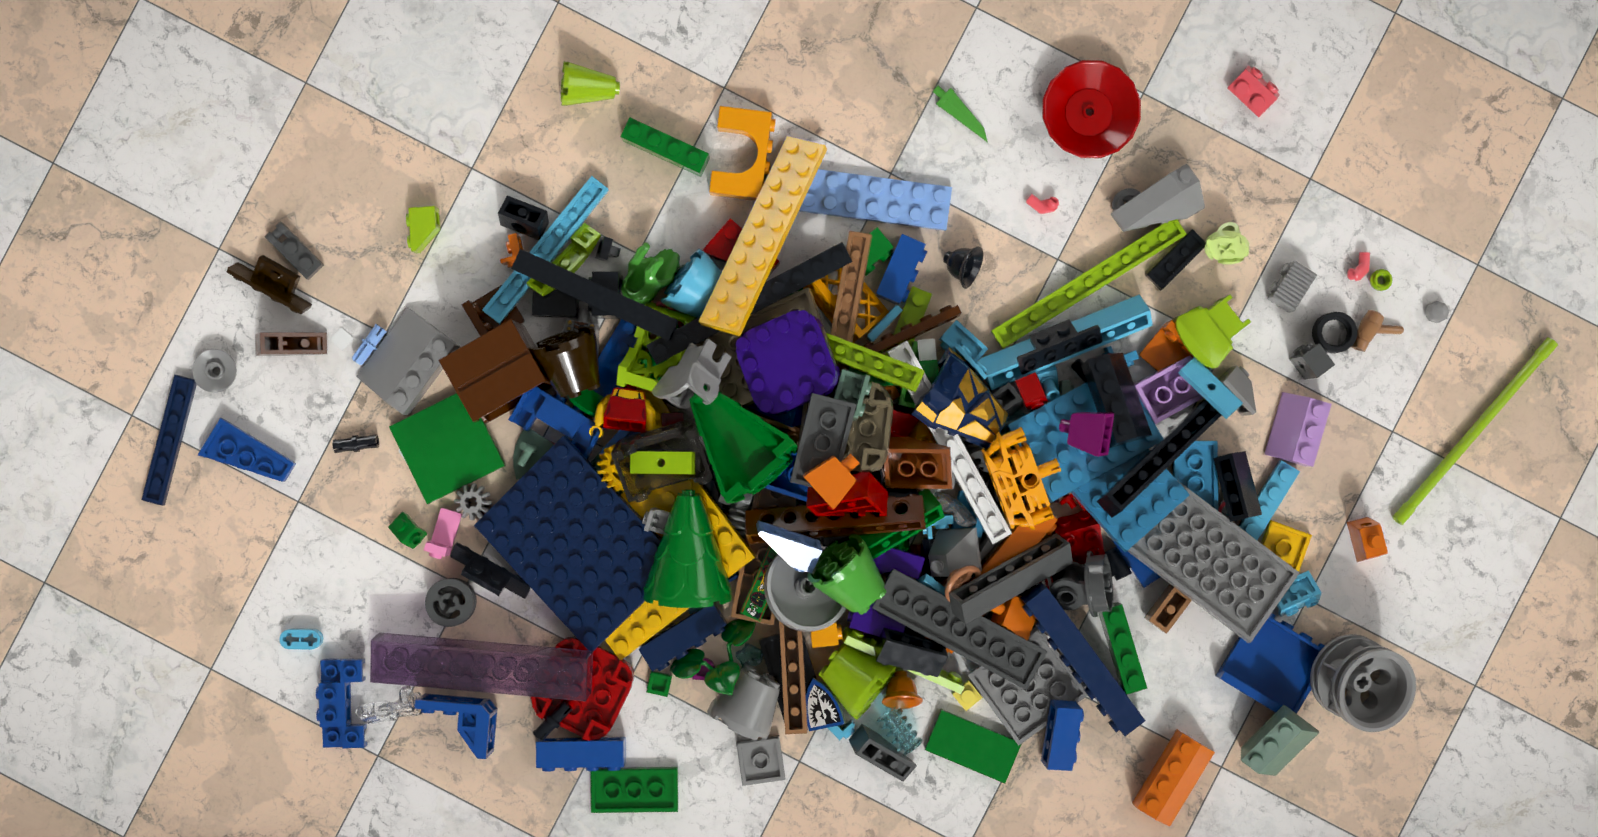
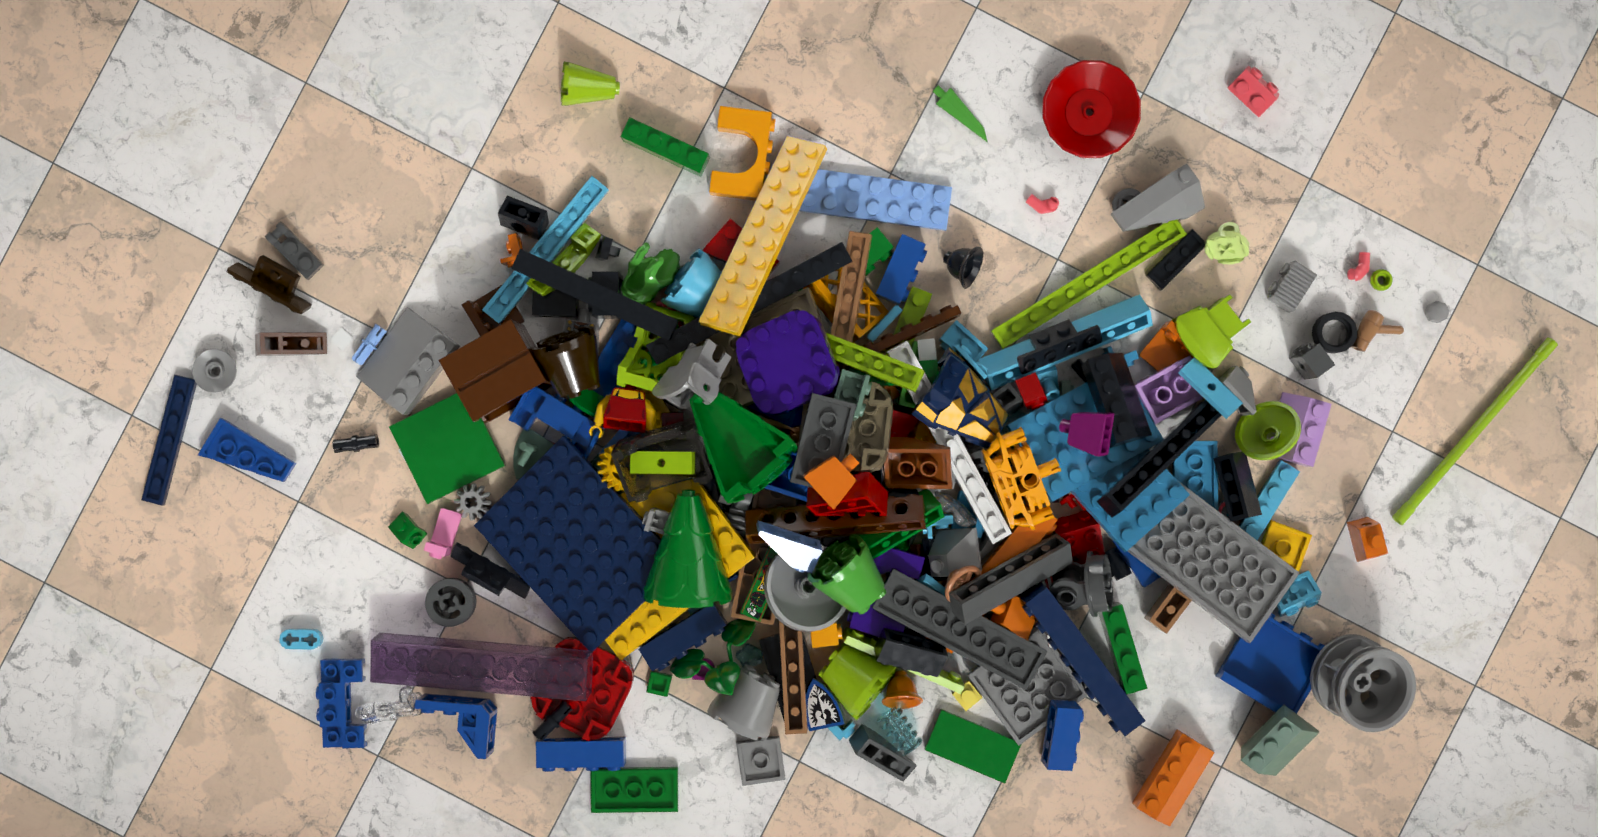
lime slope [406,206,440,254] -> none
none -> lime dish [1235,401,1301,460]

